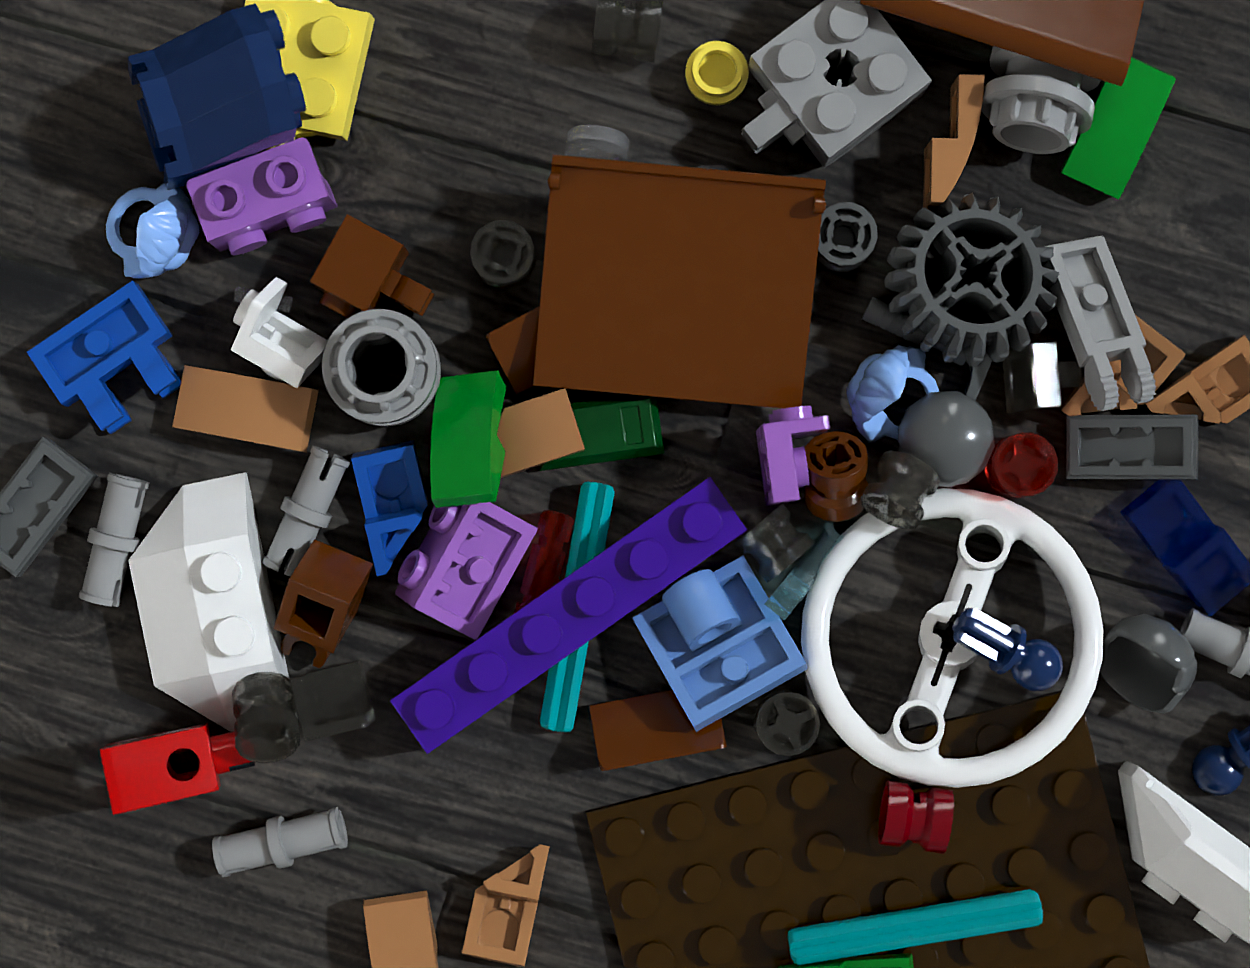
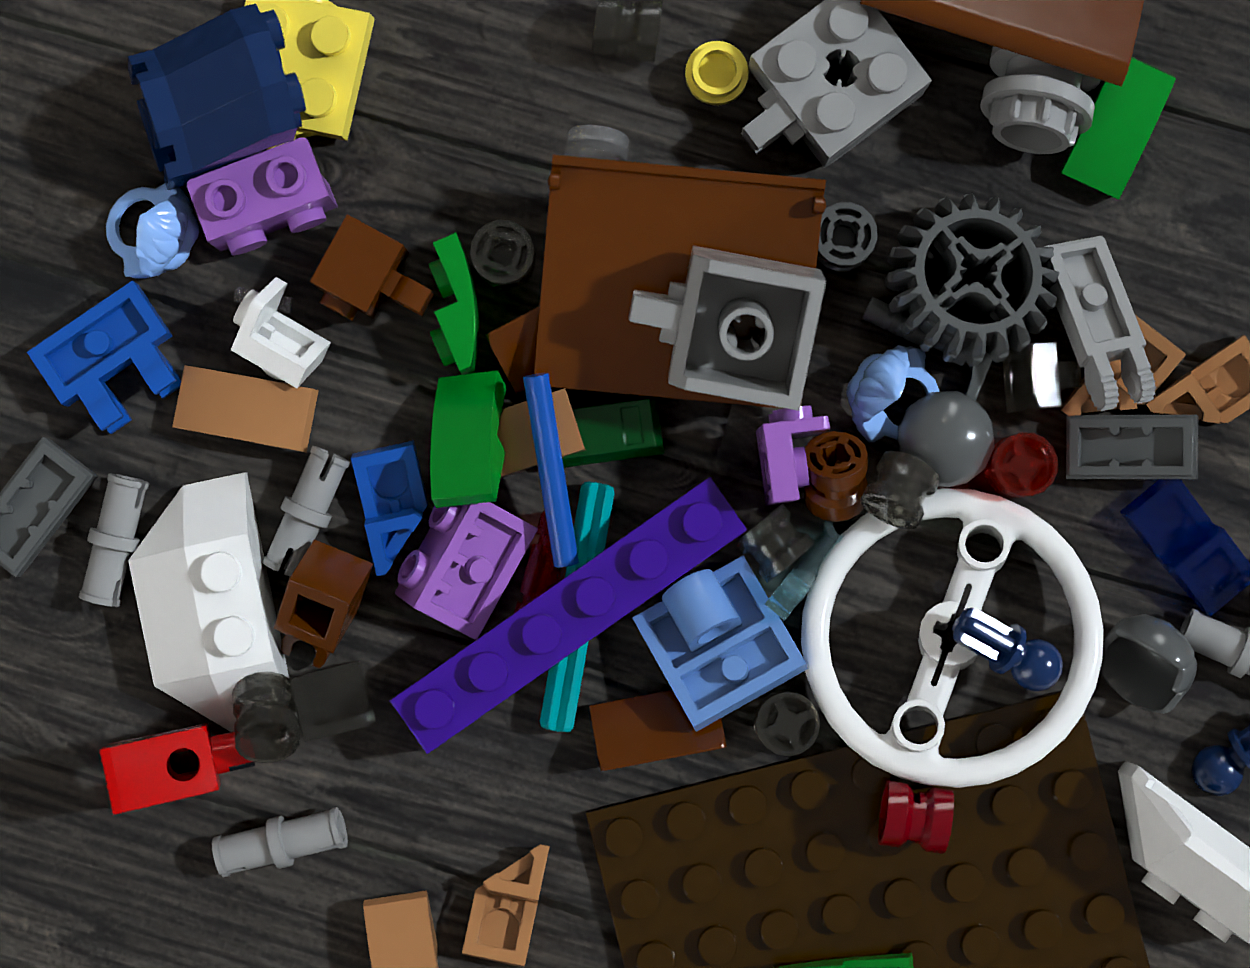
light grey piece [322,309,441,427] -> none
teal axle [787,889,1043,965] -> none
medium nougat slope [923,74,985,212] -> none
none -> green slope [428,233,479,375]
none -> blue bar [523,373,579,567]
none -> light grey hinge [628,246,826,411]

